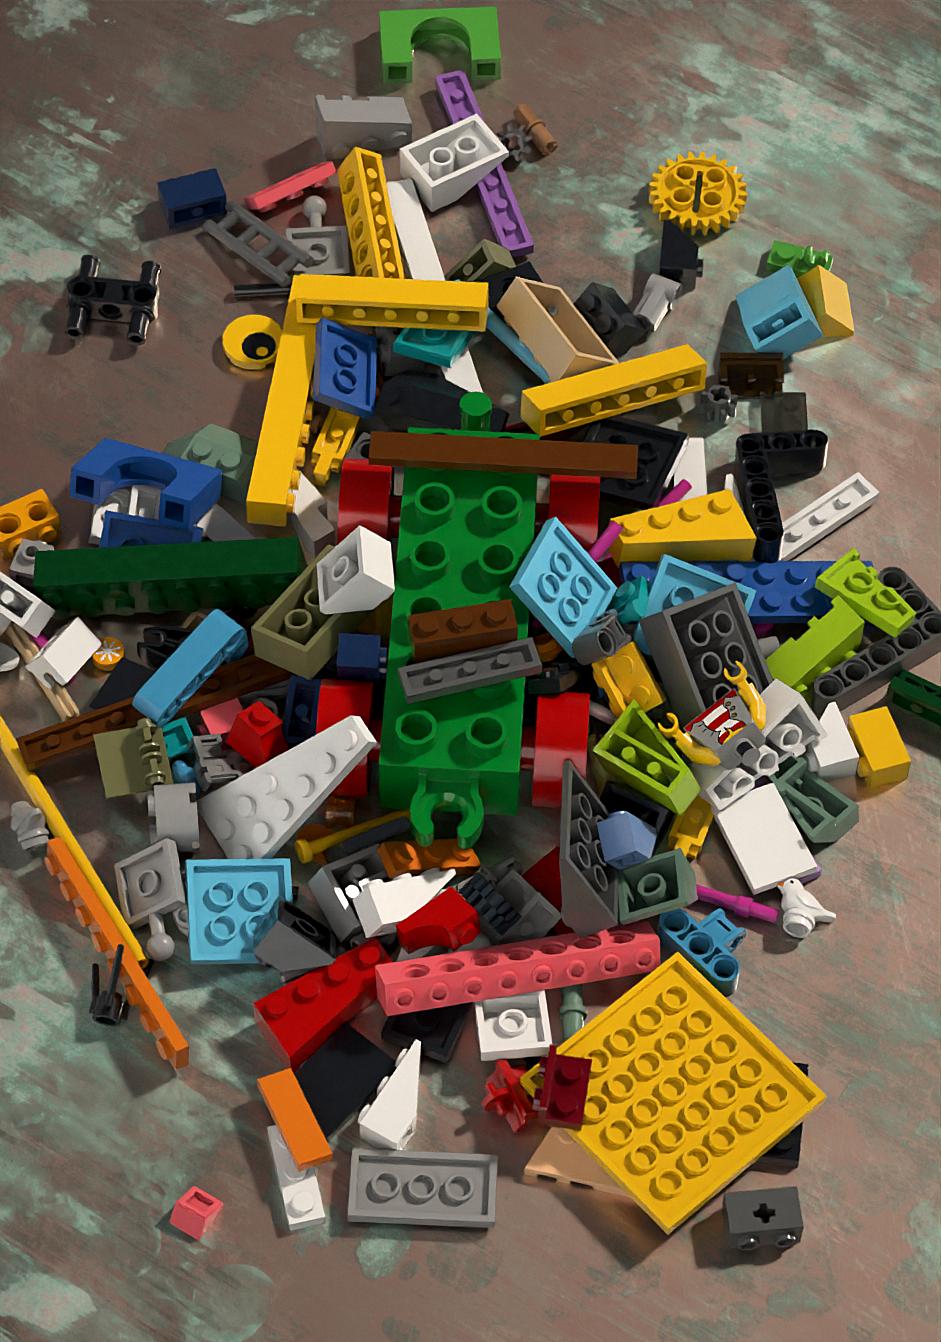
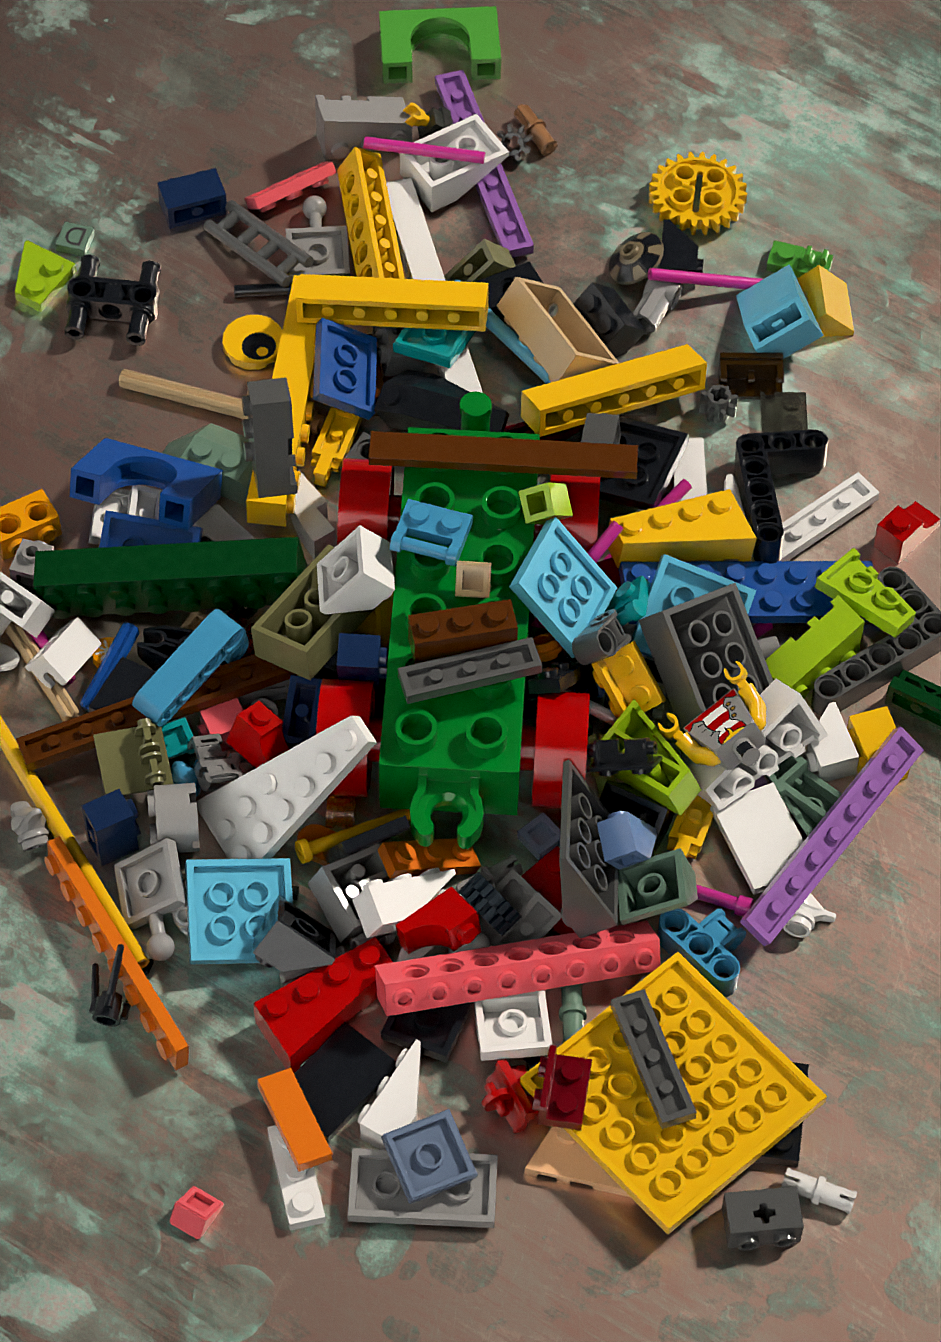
none -> lime wing [15,240,77,312]
none -> sand green tile [55,221,95,257]
none -> blue axle [80,622,139,712]
none -> dark blue brick [81,789,141,867]
none -> tan axle [118,369,248,419]
none -> dark grey wedge [242,377,298,498]
none -> dark pink bar [363,136,486,164]
none -> sand blue plate [381,1109,478,1204]
none -> dark azure plate [390,499,473,567]
none -> piece [403,102,453,139]
none -> tan tile [455,561,492,598]
none -> sand blue plate [517,812,561,860]
none -> lime brick [519,482,573,525]
none -> dark grey brick [581,413,621,444]
none -> black hinge [586,737,663,776]
none -> dish [609,232,664,285]
none -> dark grey plate [610,989,697,1129]
none -> dark pink piece [648,268,763,289]
none -> medium lavender plate [740,726,924,946]
none -> white pin [781,1167,857,1214]
none -> red arch [873,501,940,565]

